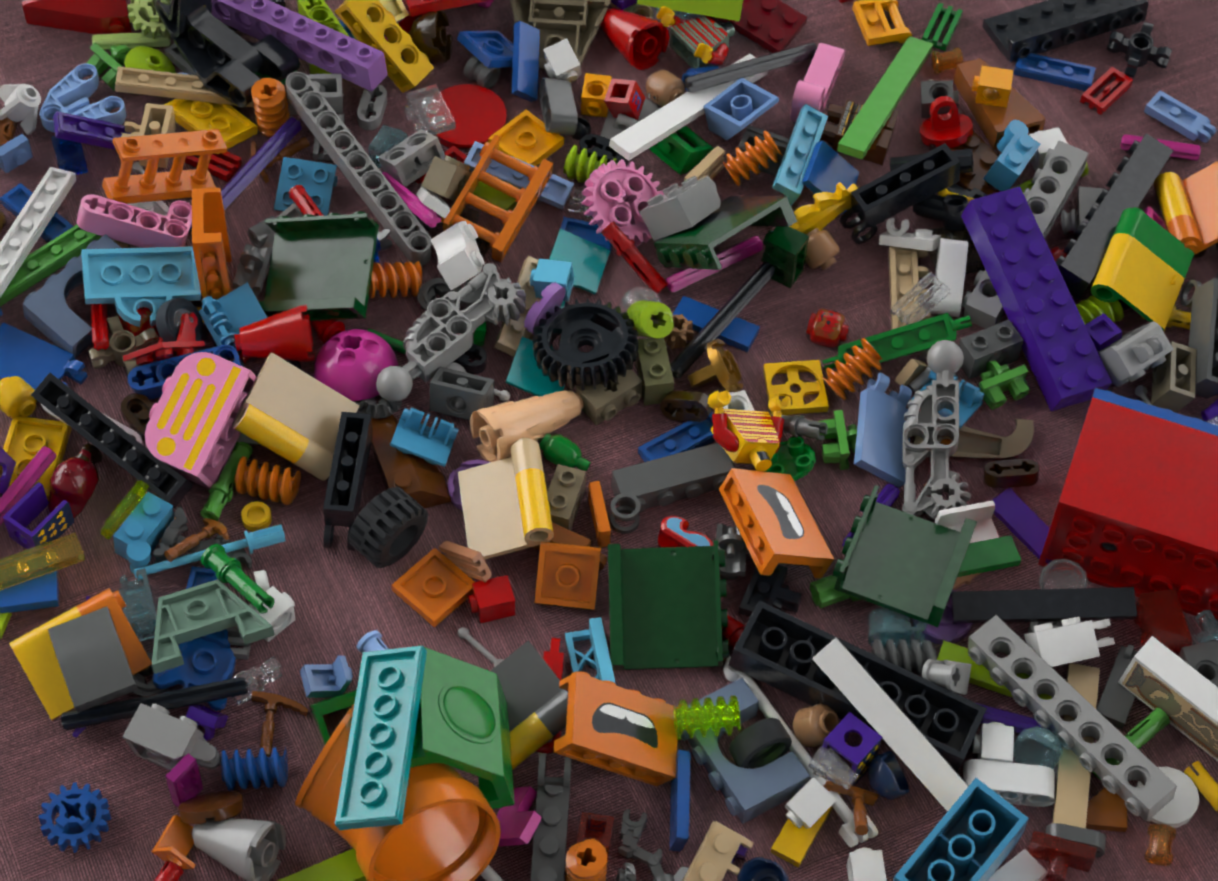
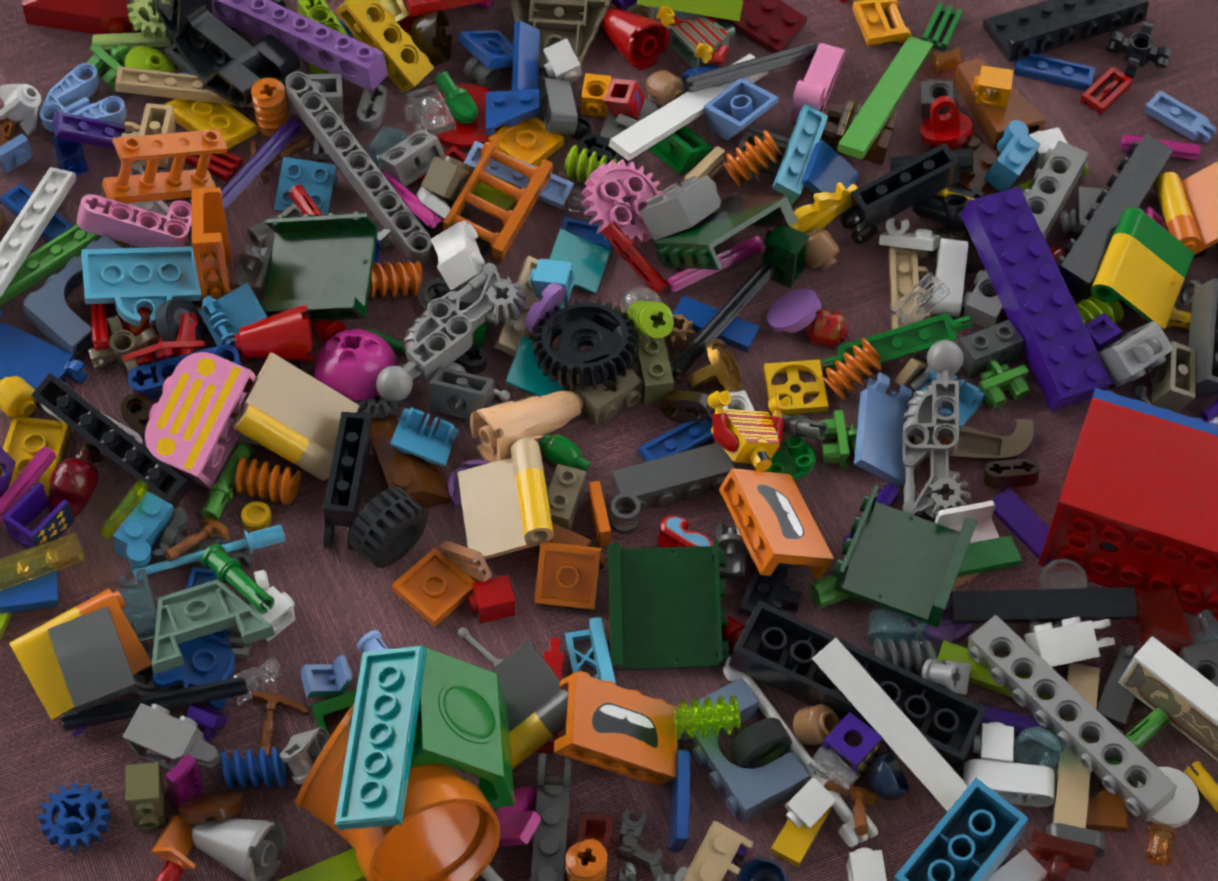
none -> olive brick [125,762,167,830]
none -> light grey piece [280,728,330,784]
none -> green arm [434,71,478,125]
none -> blue wing [486,89,540,136]
none -> medium lavender tile [767,288,821,334]

